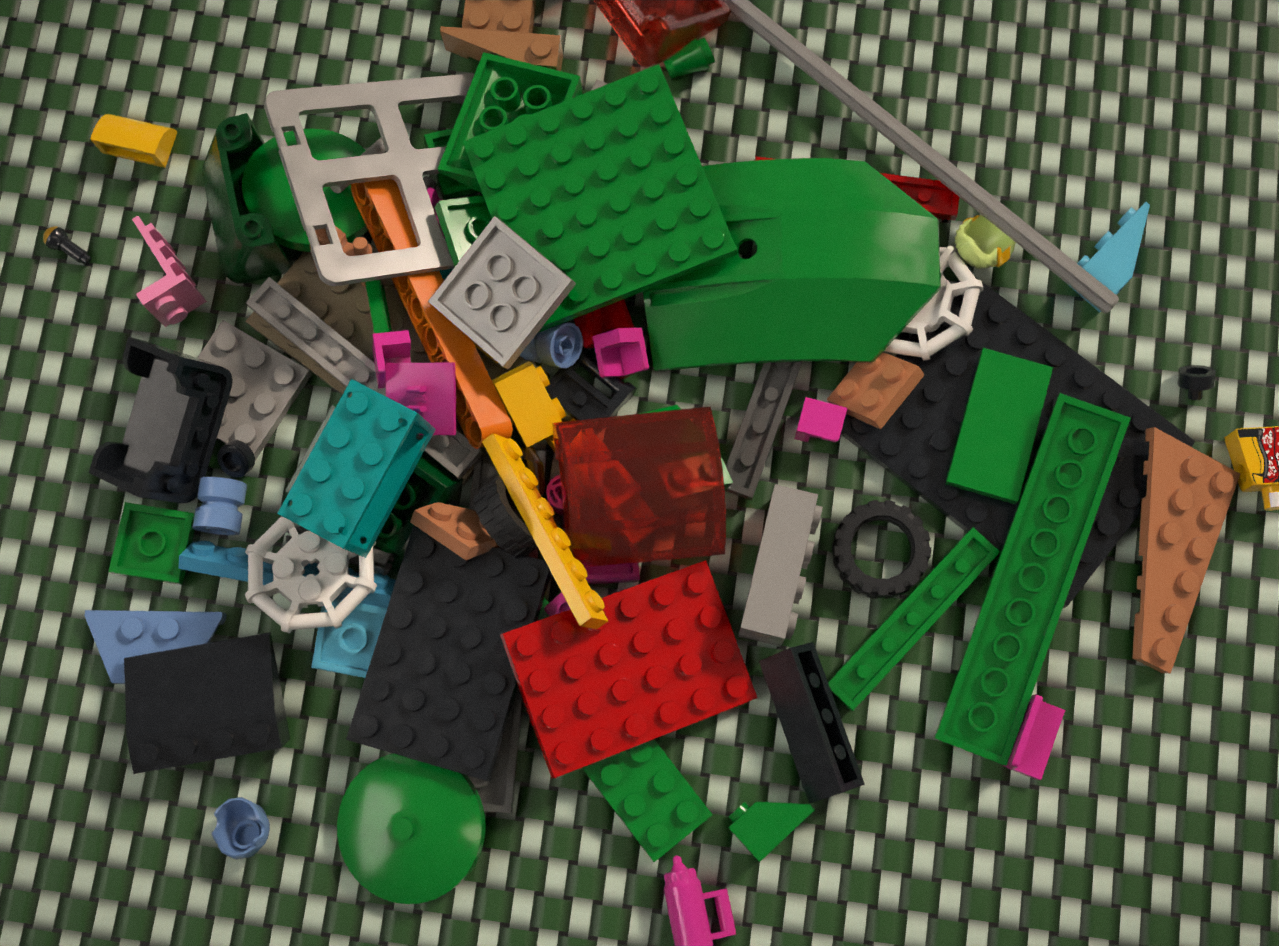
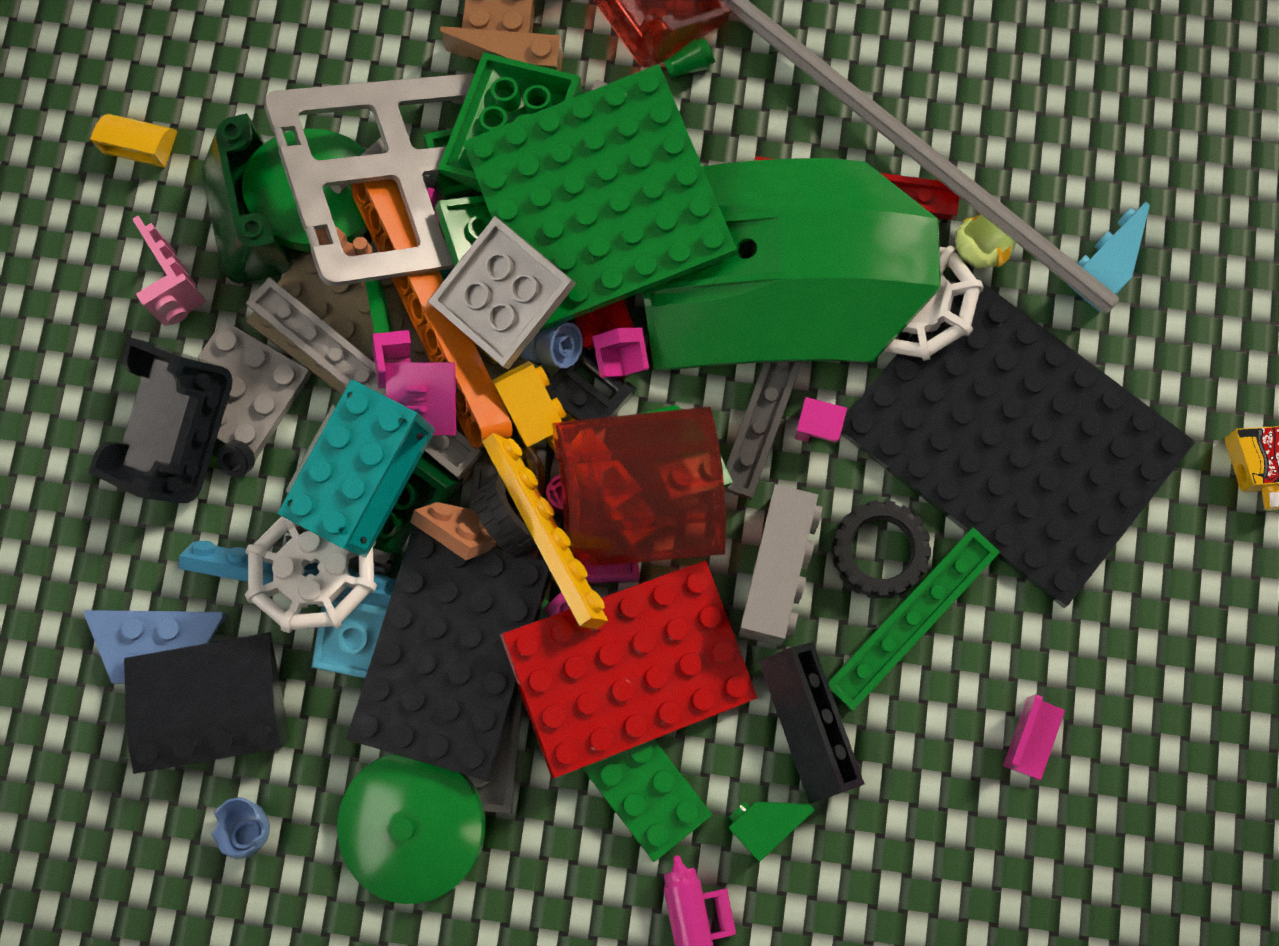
black piece [43,226,92,265] -> none
green plate [108,502,195,585] -> none
medium blue wheel [192,477,247,535] -> none
nougat plate [826,352,924,429] -> none
green plate [934,393,1131,766] -> none
green tile [945,348,1053,504] -> none
nougat wing [1132,427,1240,674] -> none
black tile [1177,365,1216,400] -> none

